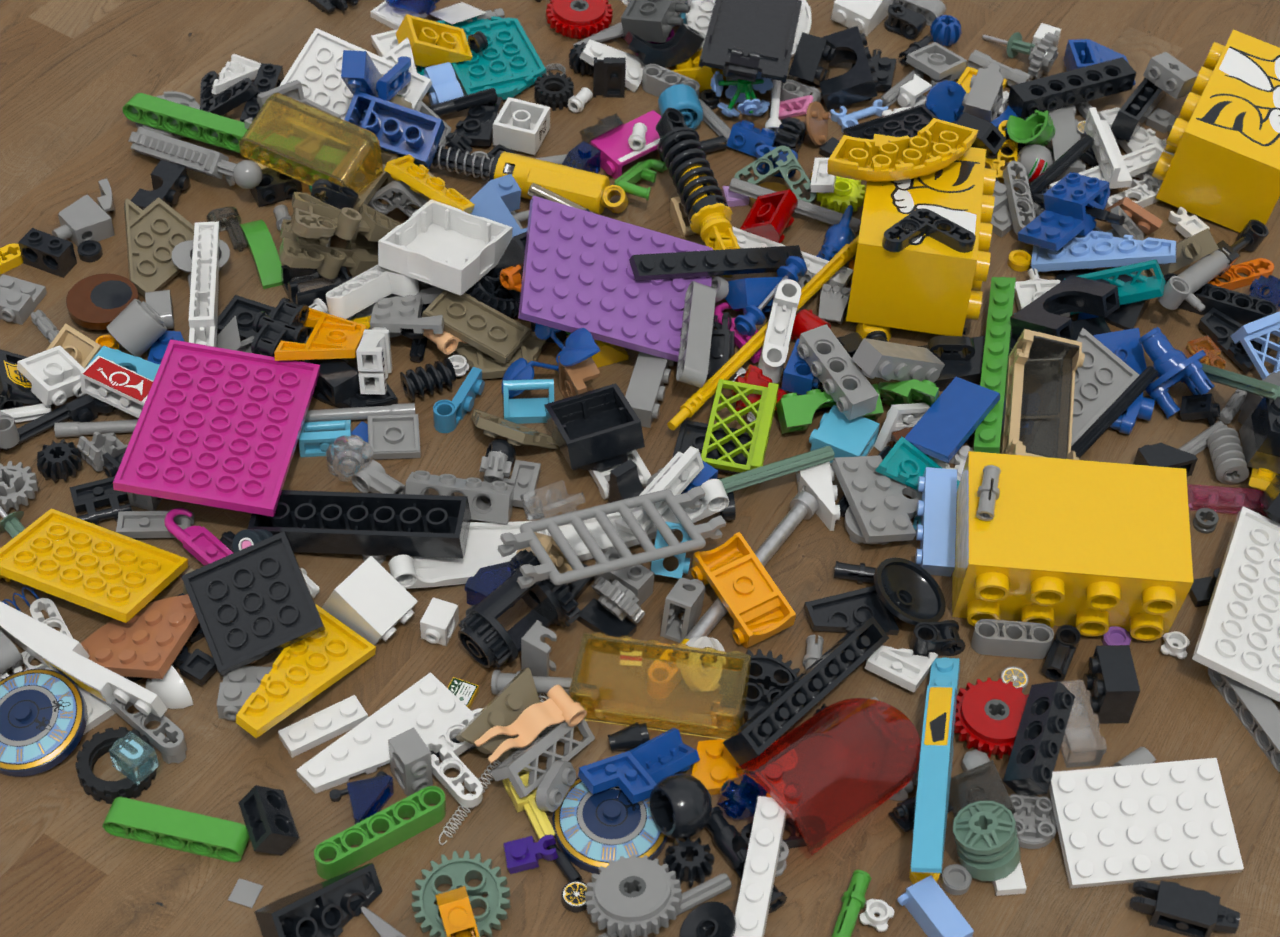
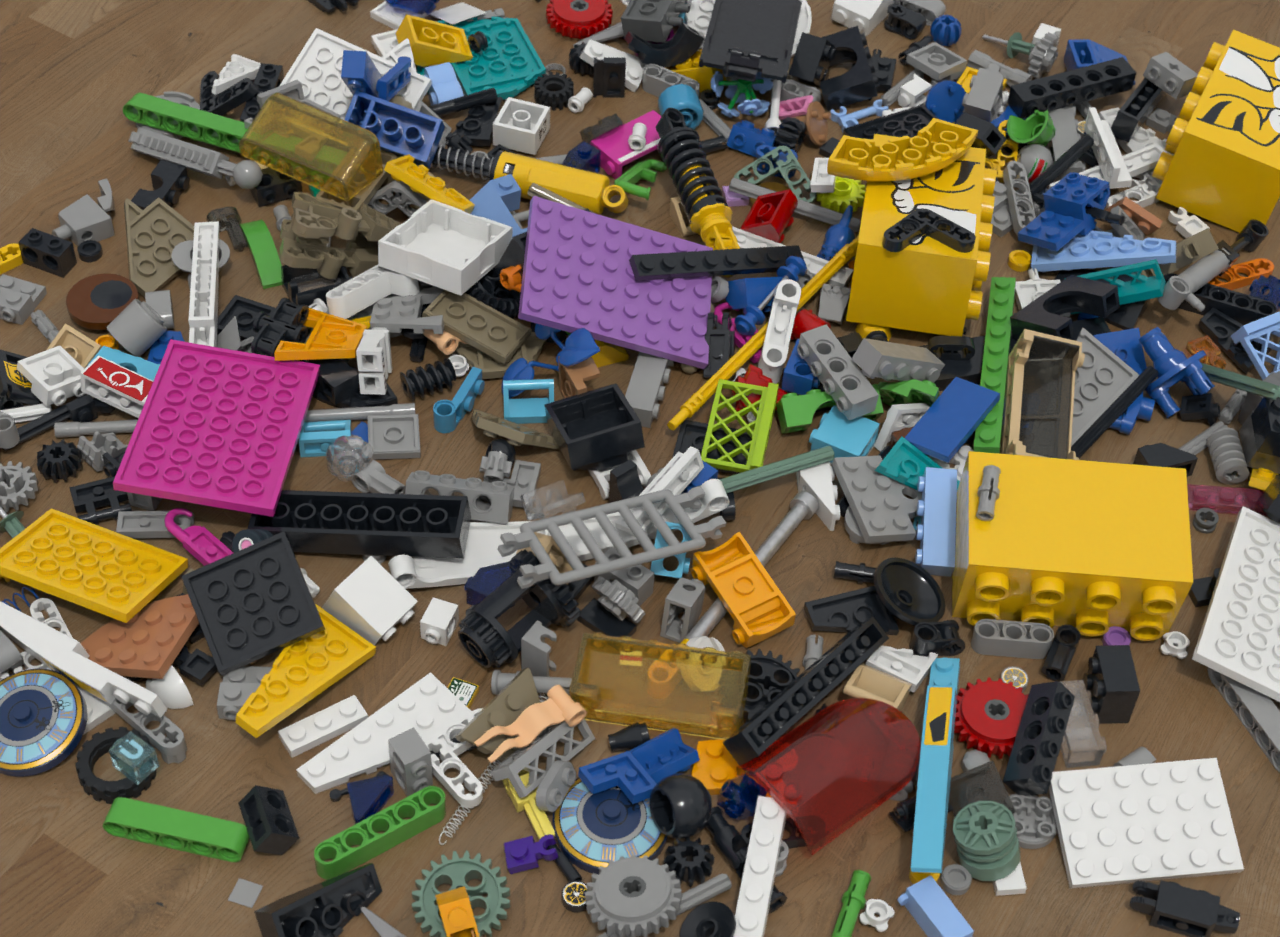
black piece [311,178,359,210] -> none
light grey beam [676,281,716,388] -> none
none -> tan tile [843,663,912,715]

